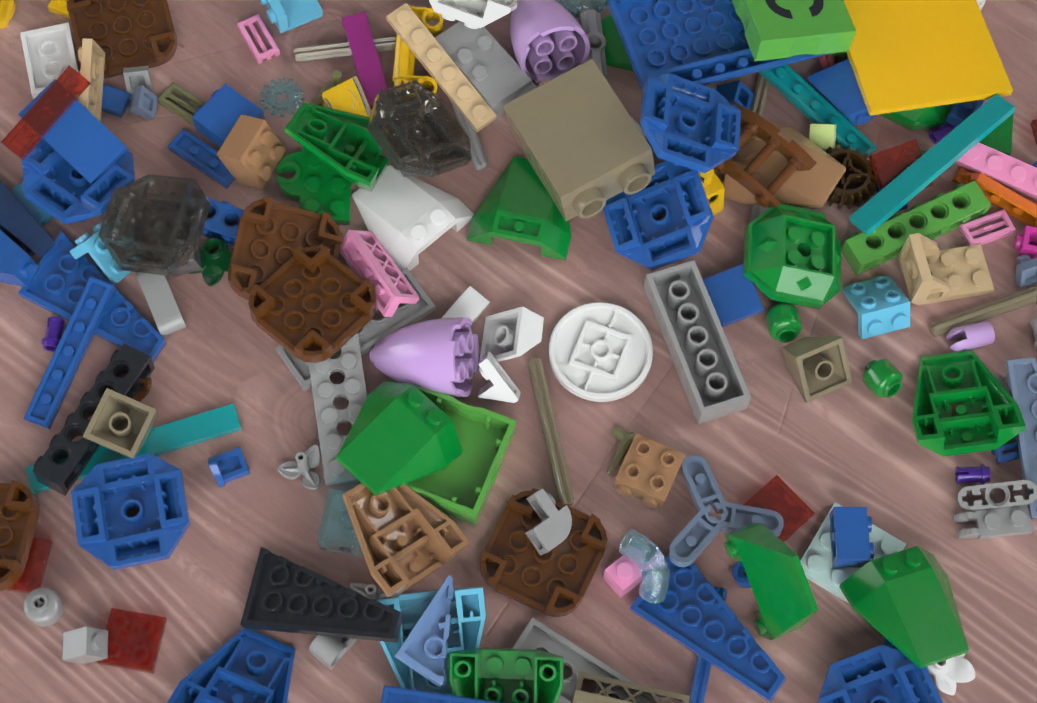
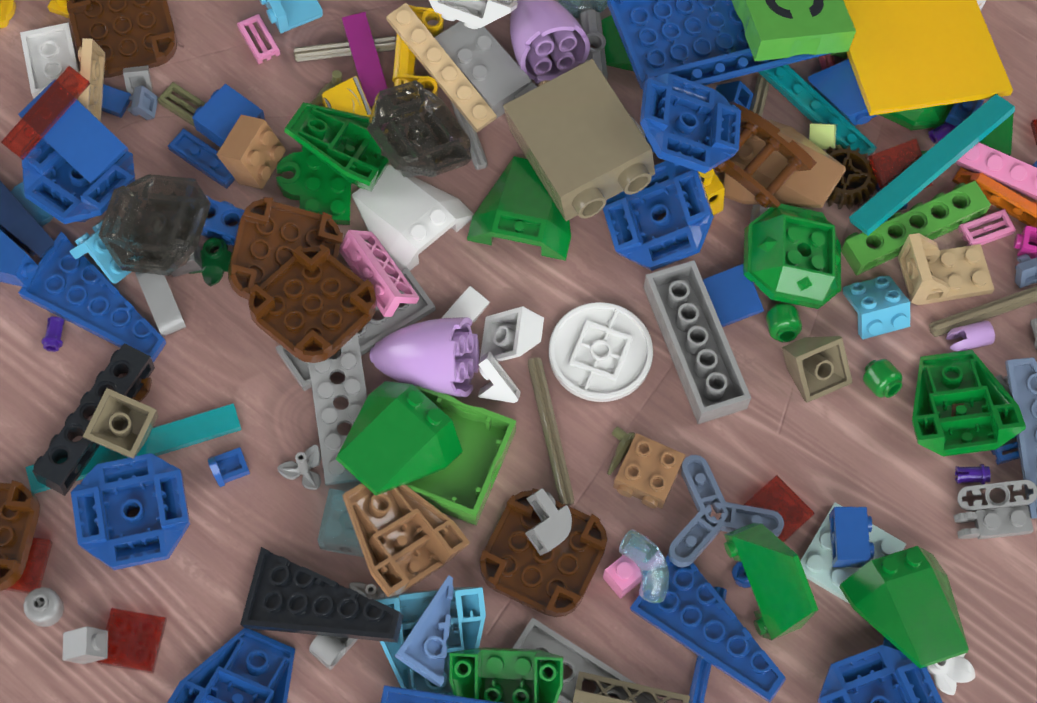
blue tile [23,276,116,430] -> none
clear light blue gear [260,78,304,117] -> none

